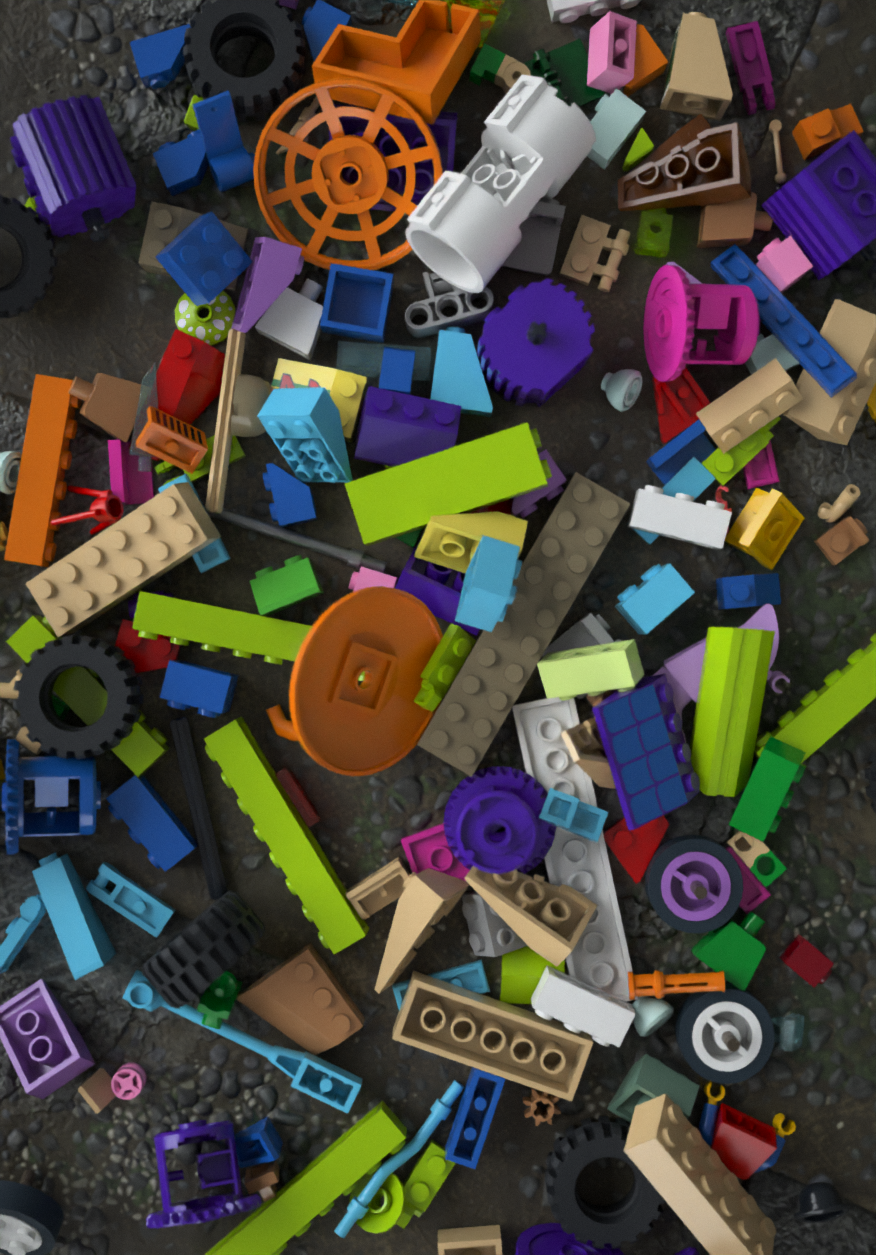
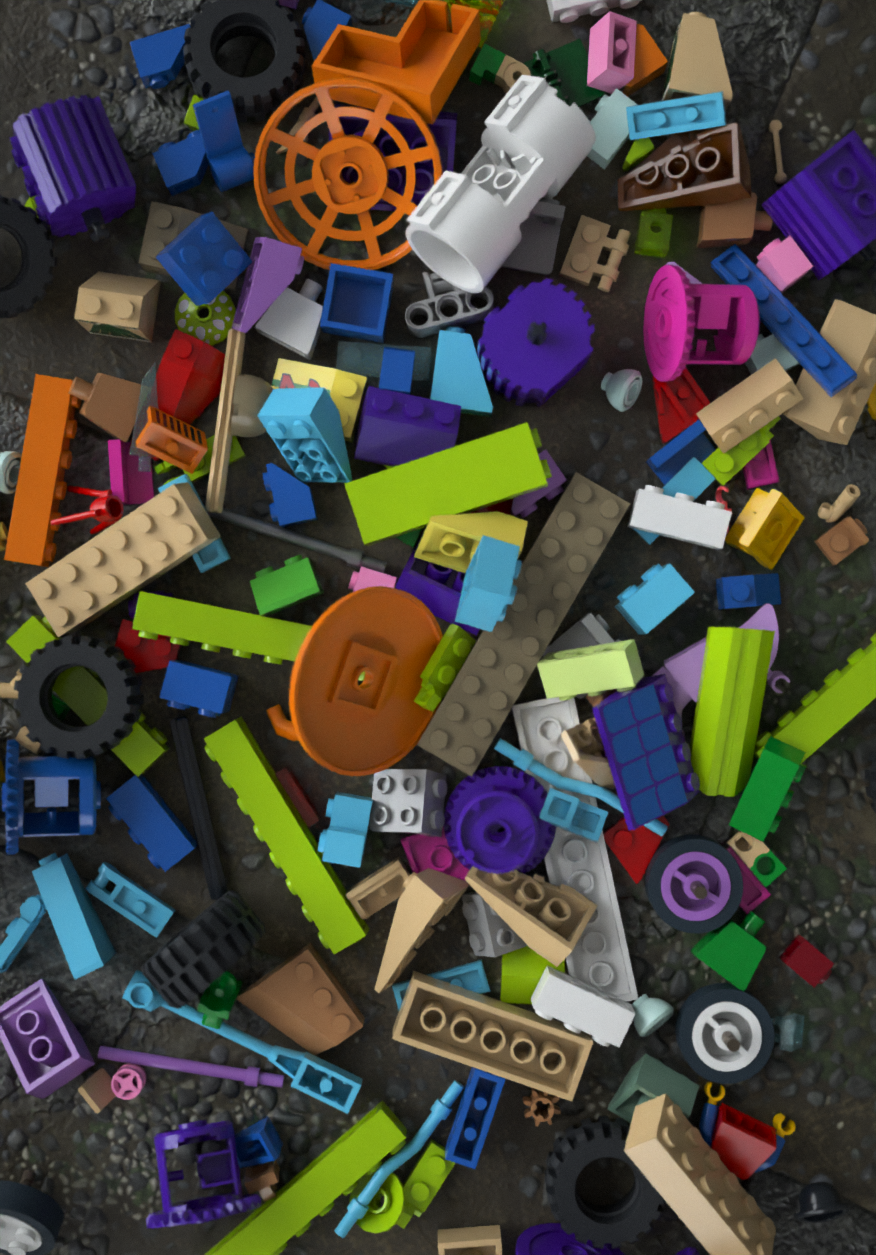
orange pin [628,970,725,1000] -> none
magenta hinge [725,21,776,115] -> none
orange arch [792,104,864,160] -> none
none -> tan slope [74,271,161,343]
none -> medium lavender bar [98,1046,285,1088]
none -> medium azure brick [318,792,373,868]
none -> light grey bracket [369,769,447,837]
none -> medium azure bar [494,738,668,836]
none -> medium azure plate [626,91,726,140]

